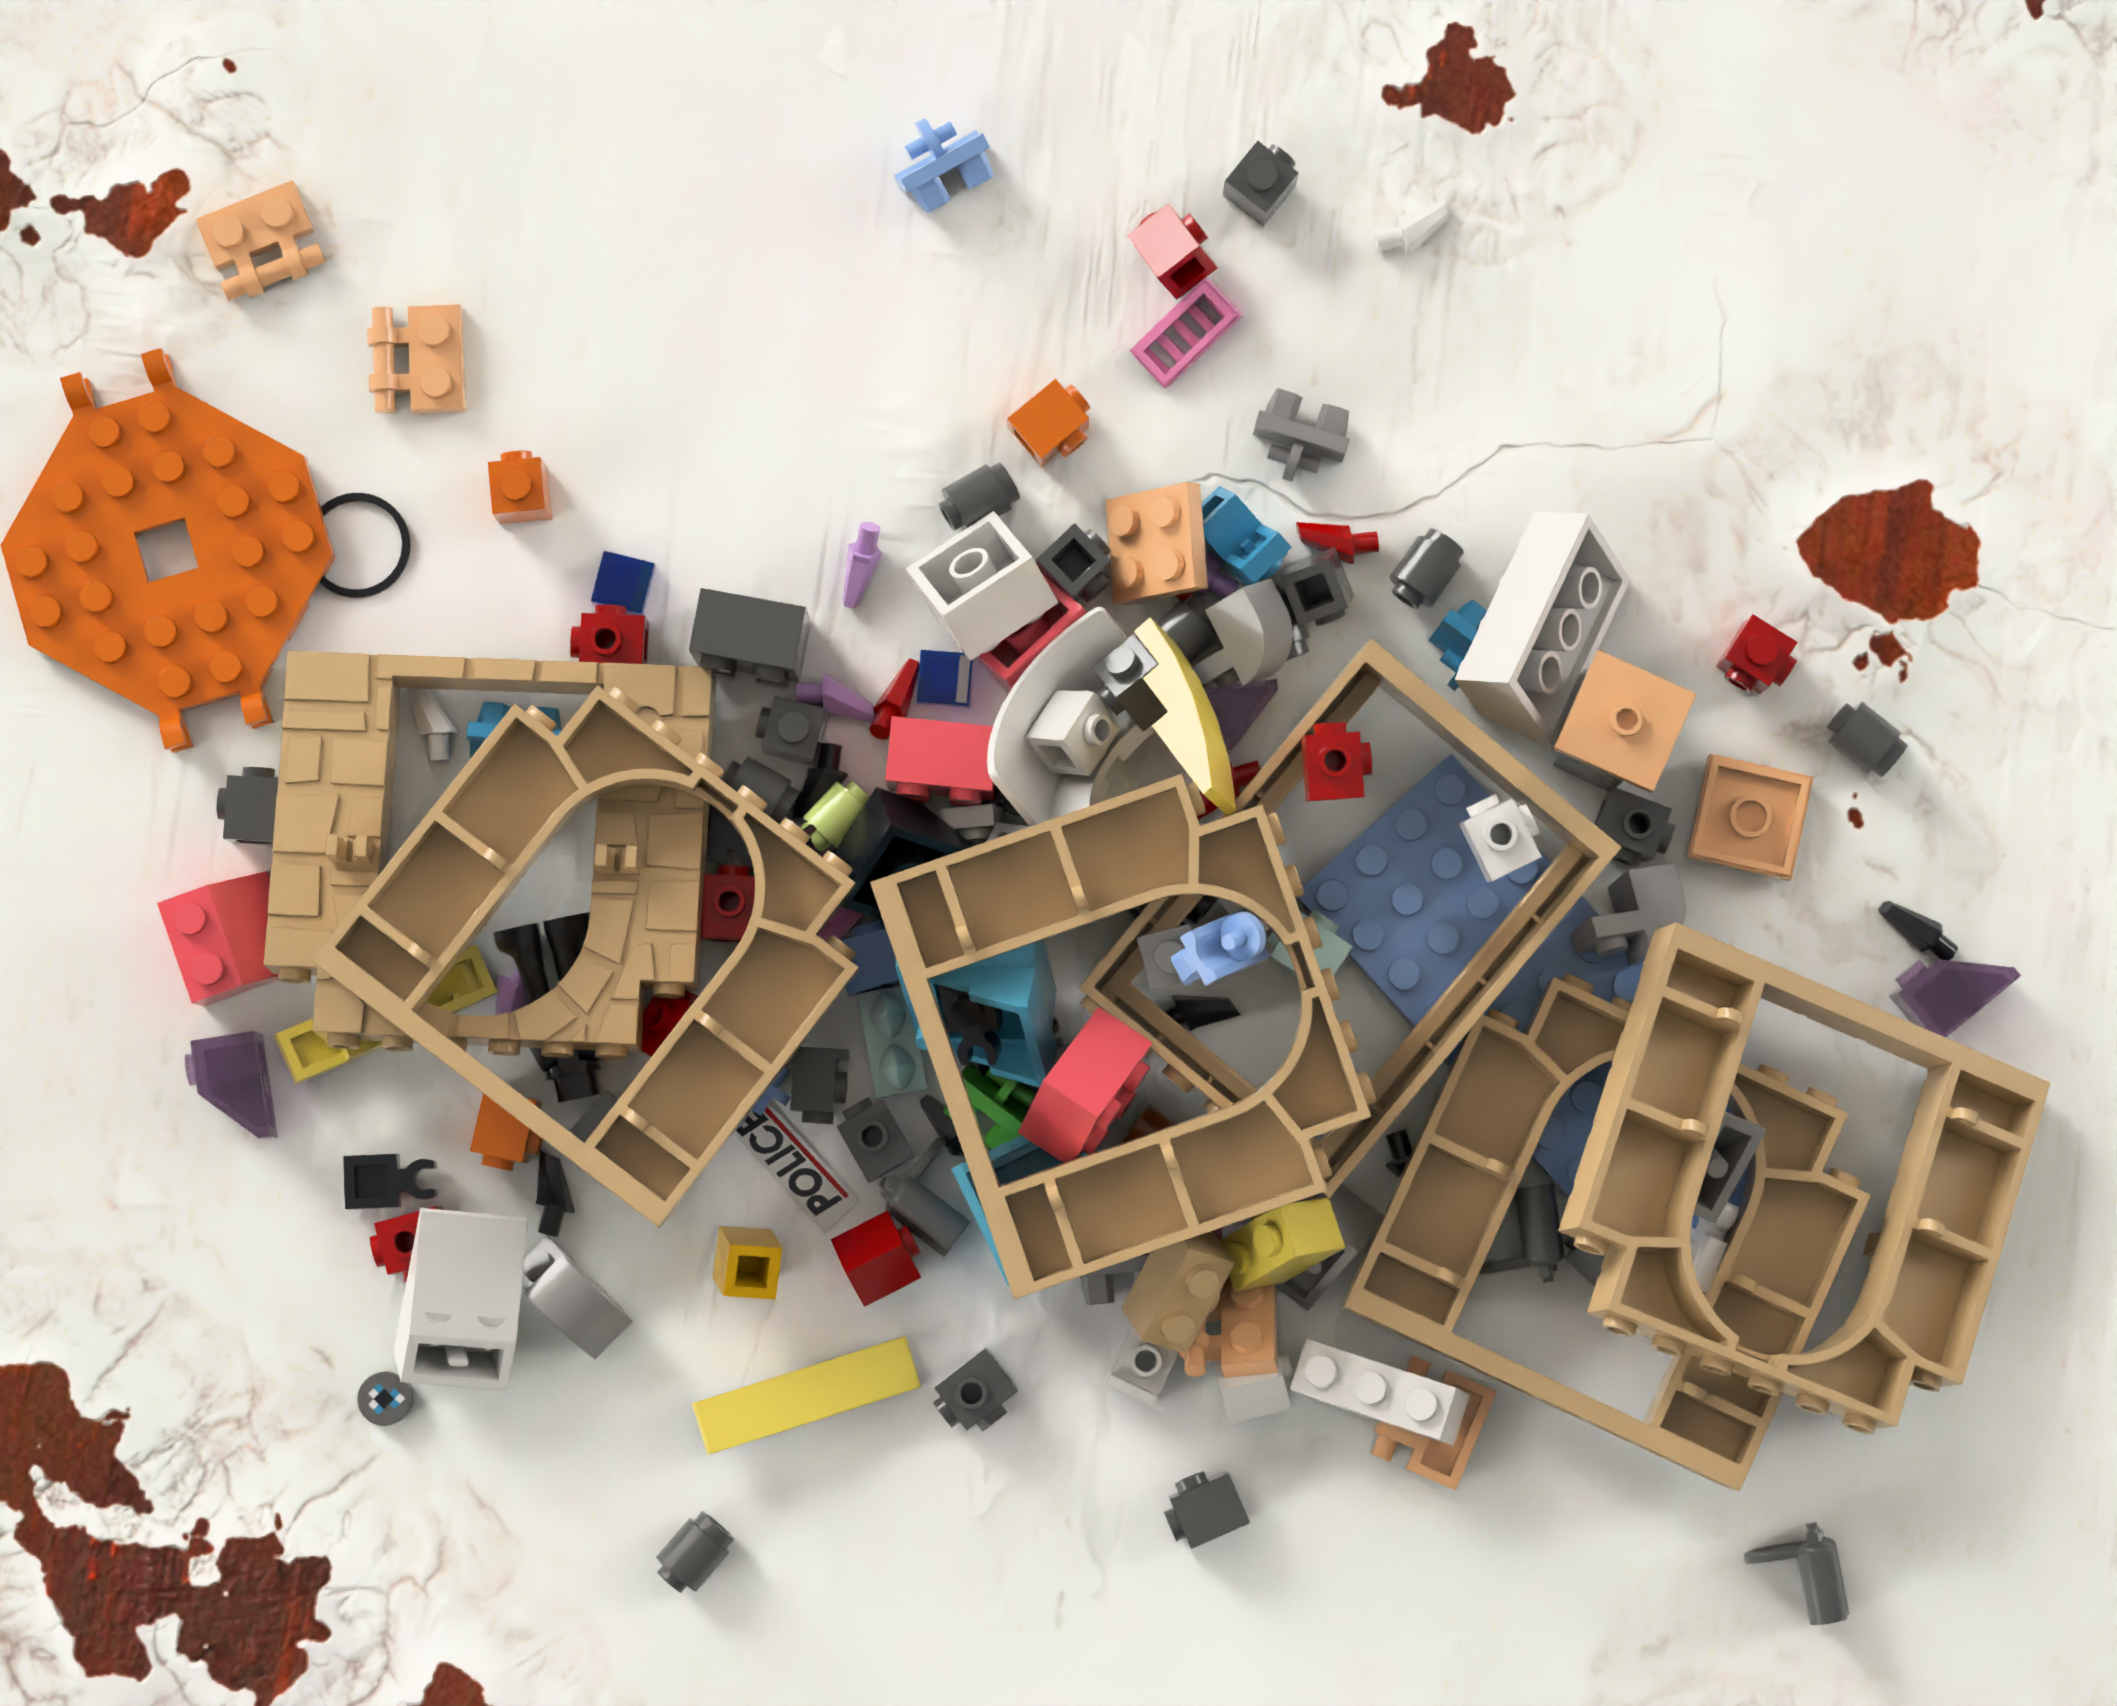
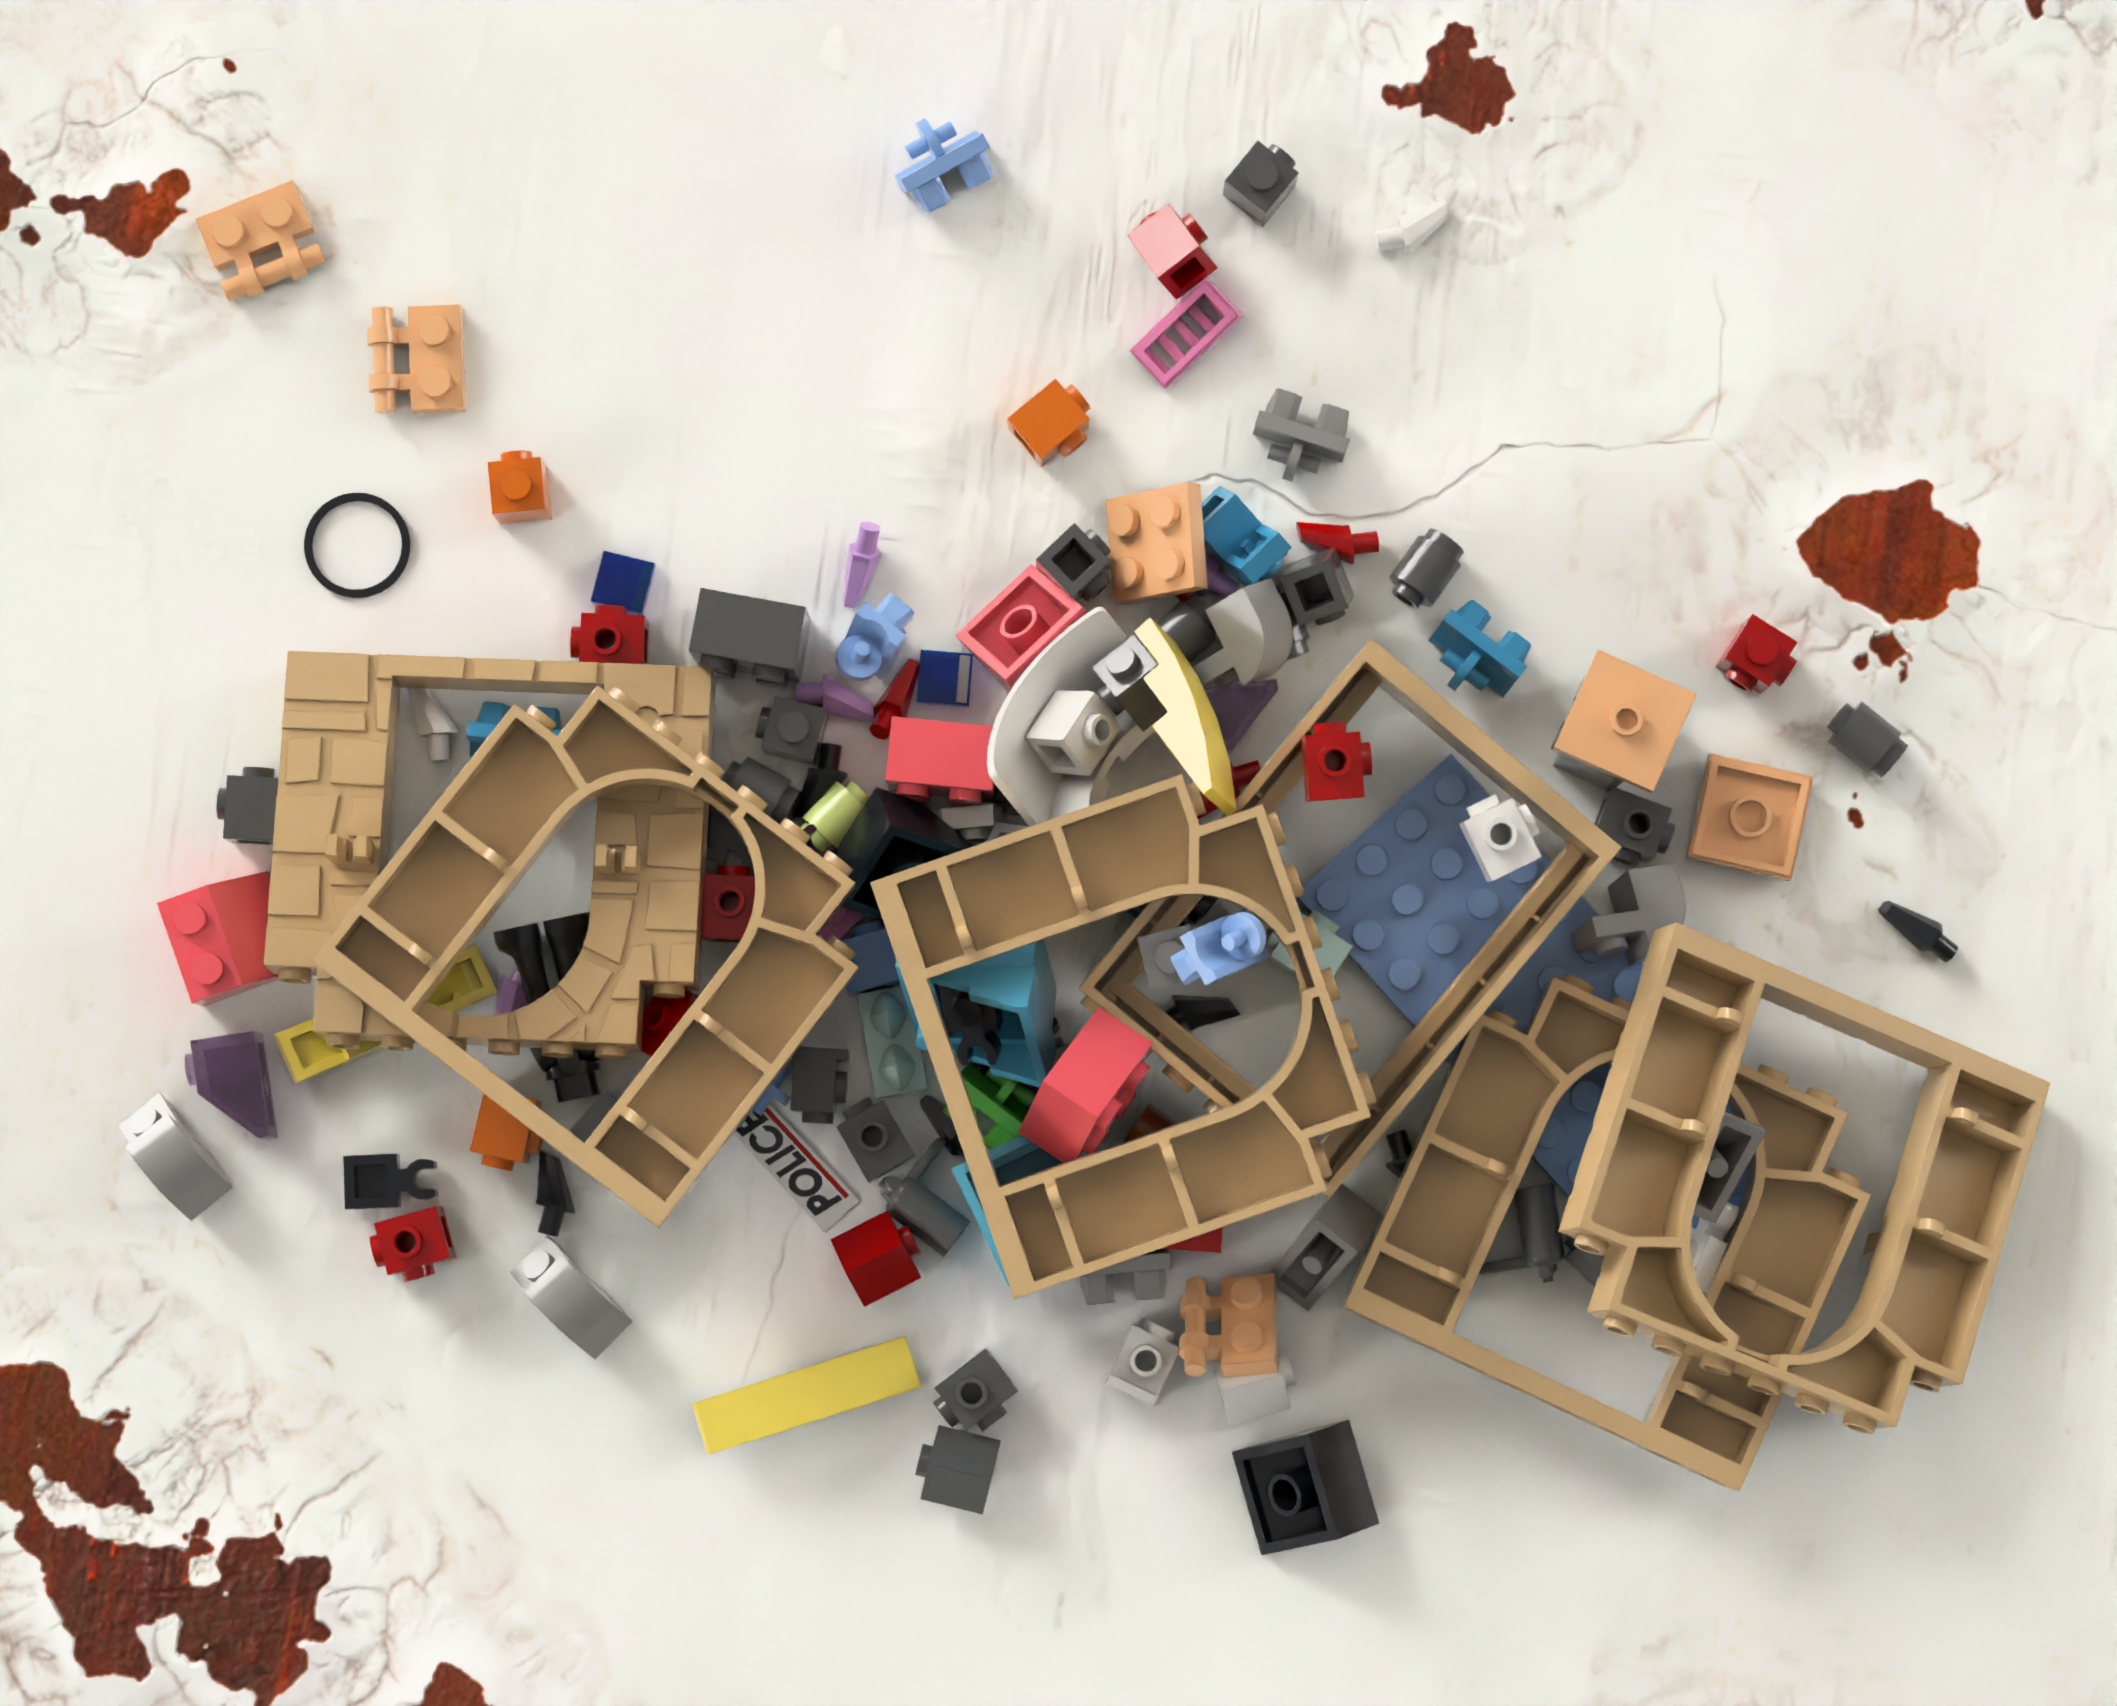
orange plate [0,348,335,753] -> none
flat silver tile [357,1371,413,1426] -> none
white slope [394,1208,528,1390] -> none
dark grey brick [656,1511,735,1593] -> none
yellow brick [712,1226,783,1299] -> none
white brick [906,511,1059,661] -> none
dark grey brick [938,462,1020,531] -> none
tan brick [1121,1231,1235,1354] -> none
dark grey brick [1164,1471,1250,1549] -> none
light yellow brick [1220,1197,1346,1292] -> none
white brick [1289,1338,1470,1446] -> none
light nougat plate [1371,1355,1497,1490] -> none
white slope [1454,511,1631,747] -> none
dark grey piece [1744,1522,1850,1625] -> none
clear purple slope [1889,959,2021,1038] -> none
none -> light grey brick [118,1093,233,1221]
none -> light blue hips [835,593,915,681]
none -> dark grey brick [915,1425,1001,1515]
none -> black slope [1232,1420,1380,1555]

